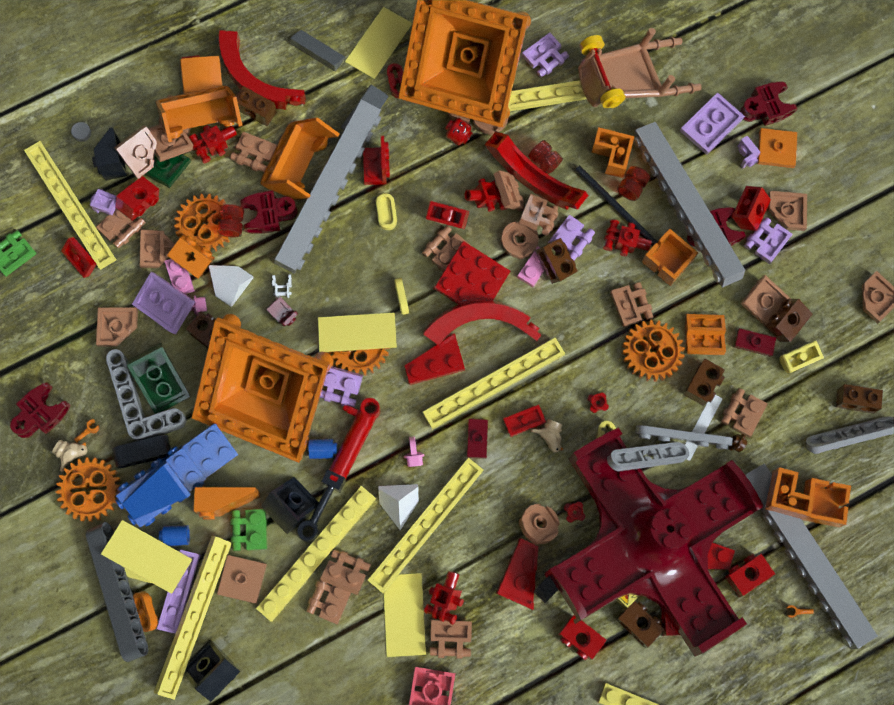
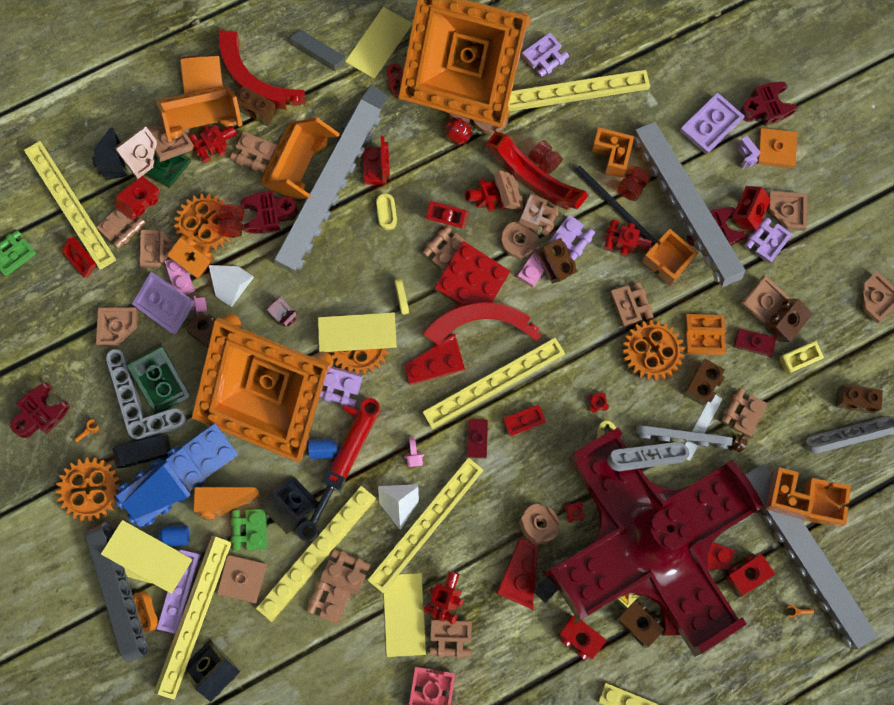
tan animal [52,440,88,472] -> none
light grey tile [71,122,91,142] -> none
lavender bracket [90,189,116,215] -> none
white piece [272,274,292,298] -> none
tan animal [531,419,563,453] -> none
nougat piece [578,28,701,108] -> none

